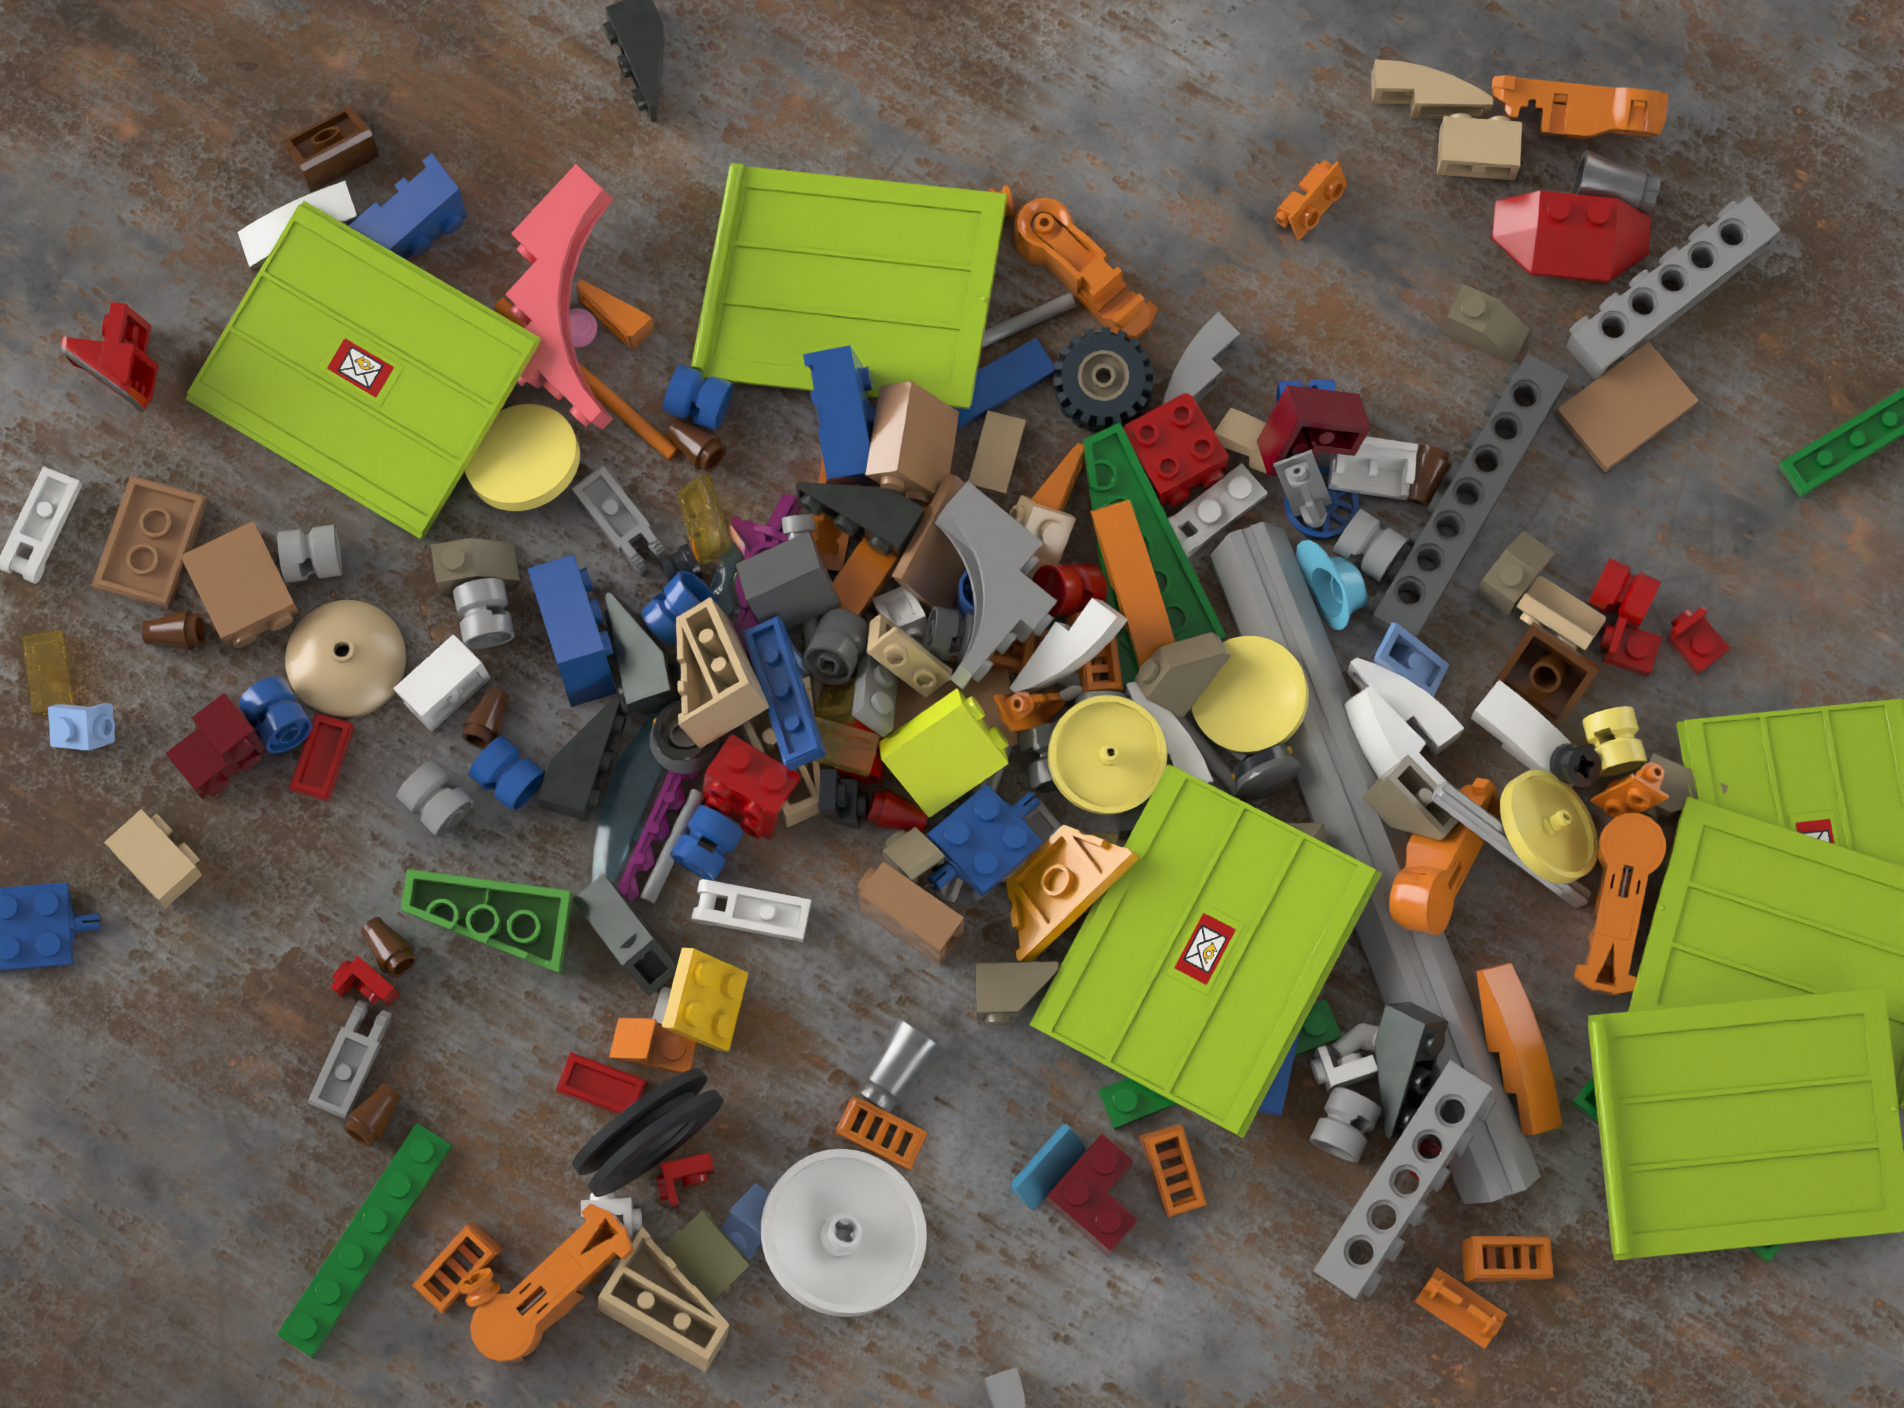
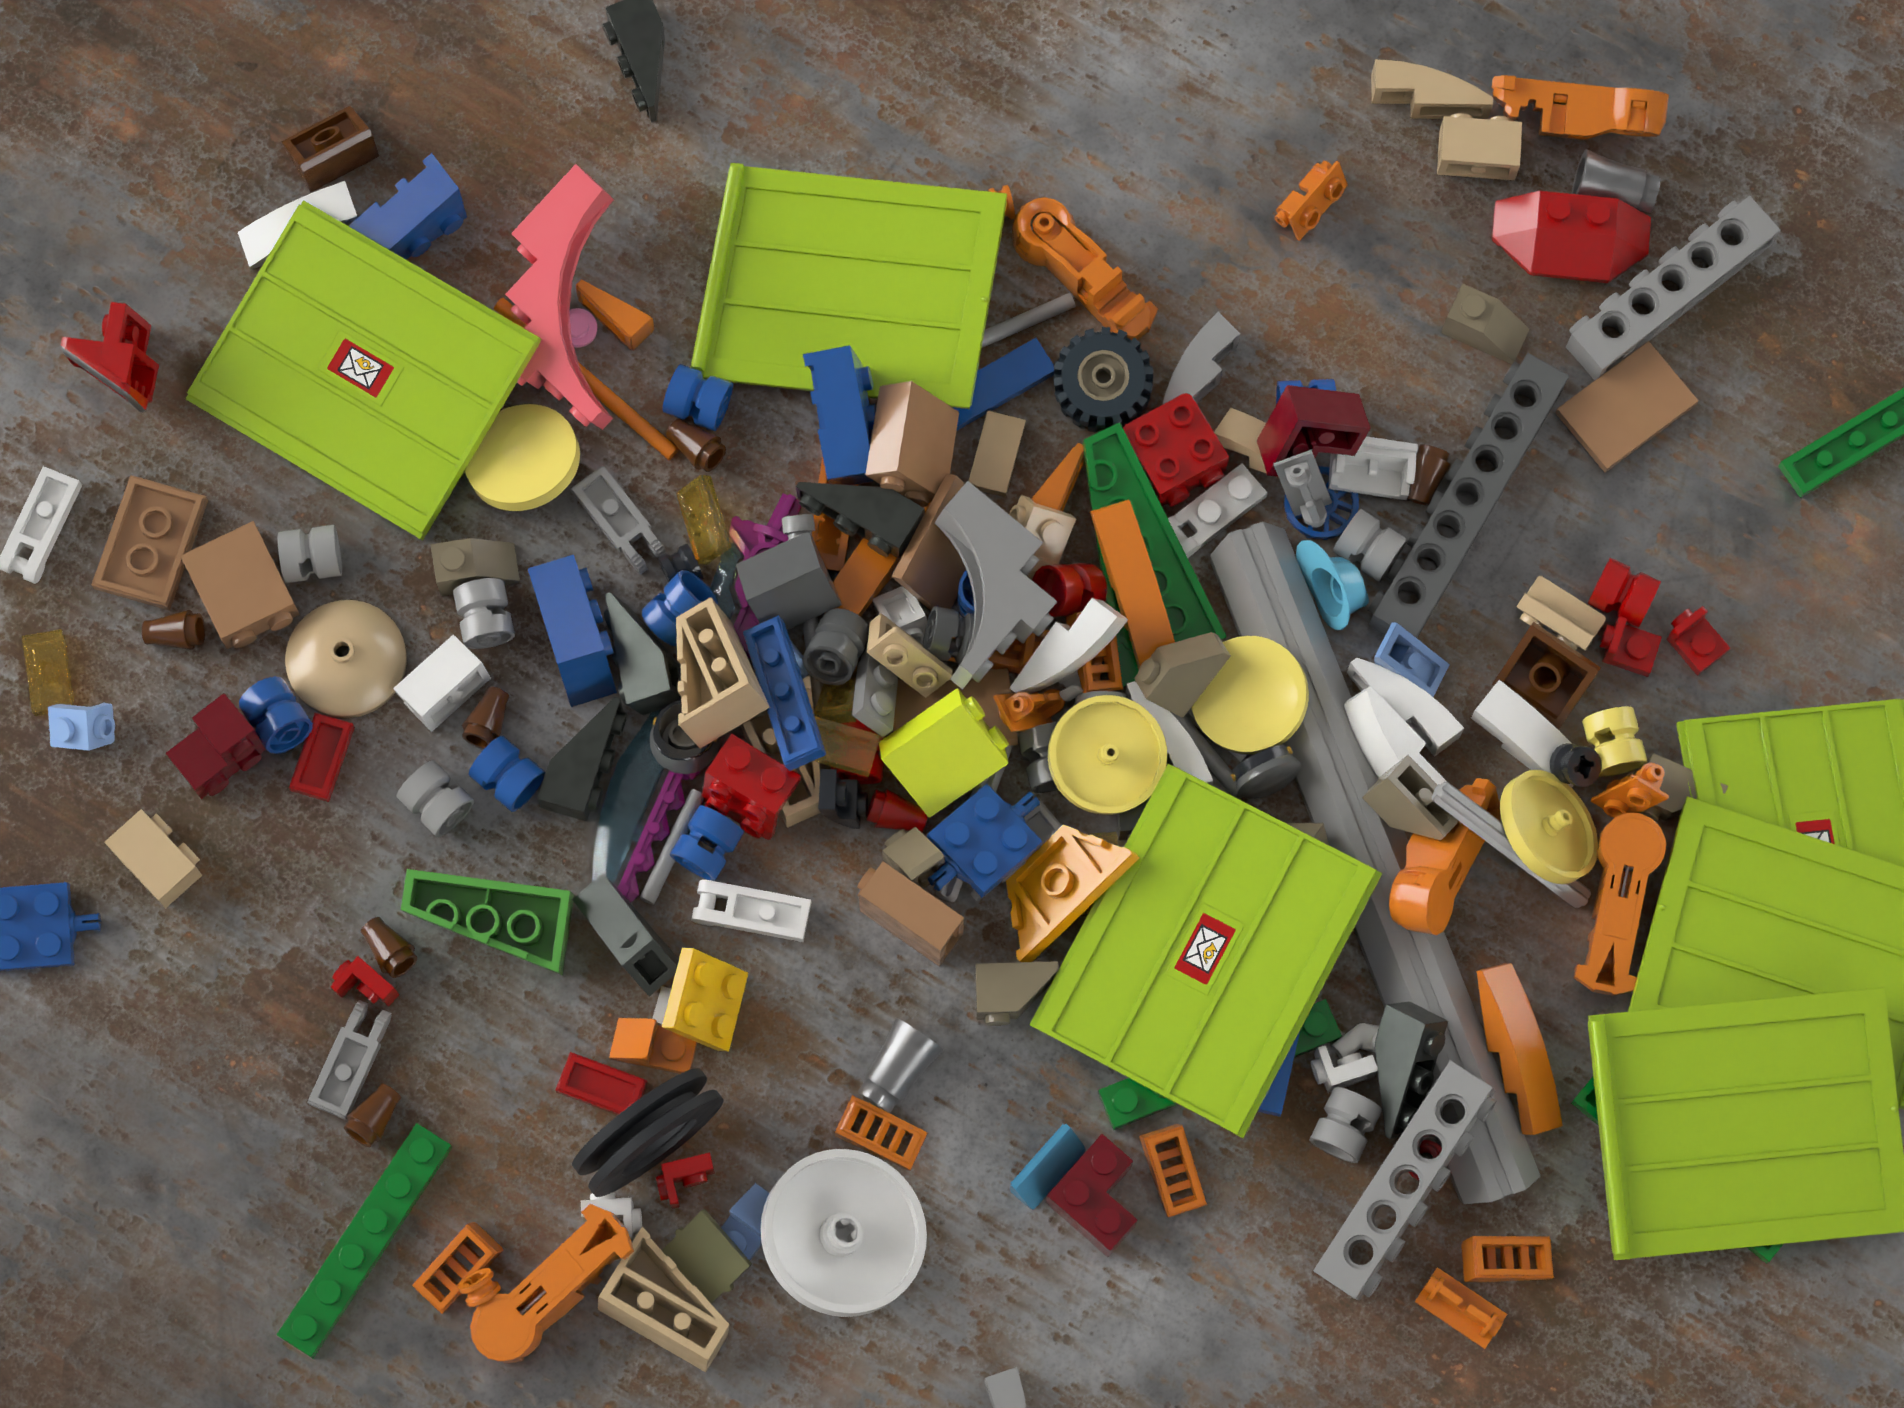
dark tan slope [1476,531,1555,617] -> none

